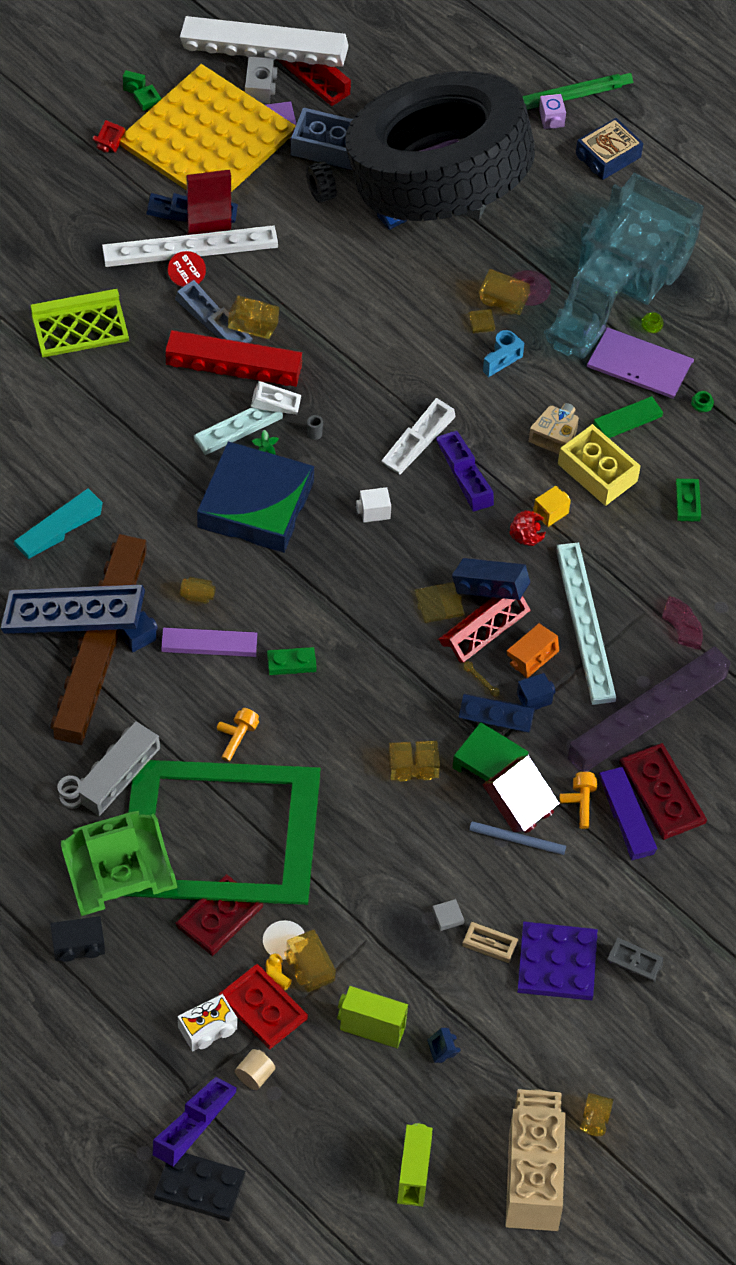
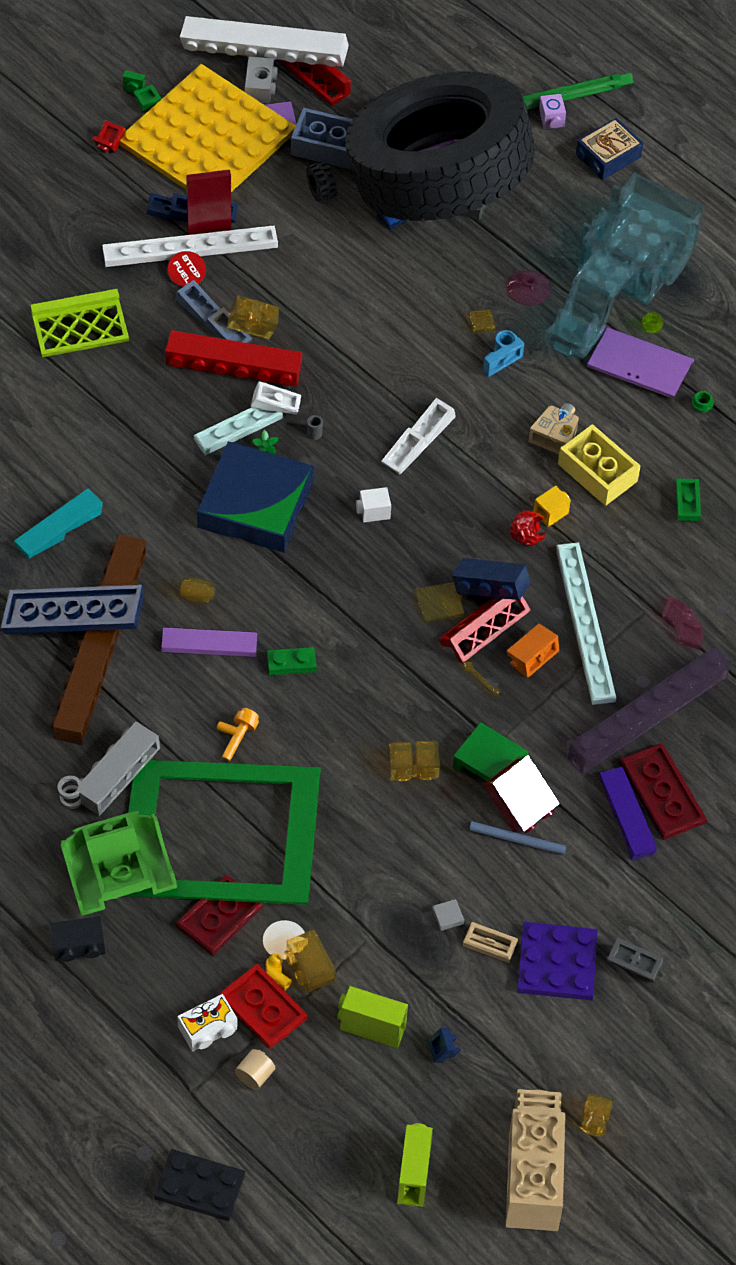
dark blue brick [120,611,158,653] -> none
dark purple slope [152,1077,237,1166] -> none
dark purple slope [436,431,494,512] -> none
dark blue brick [459,693,535,732] -> none
clear yellow piece [479,269,531,315] -> none
dark blue brick [516,673,555,710] -> none
light orange piece [560,772,597,829] -> none
green tile [593,396,663,438] -> none

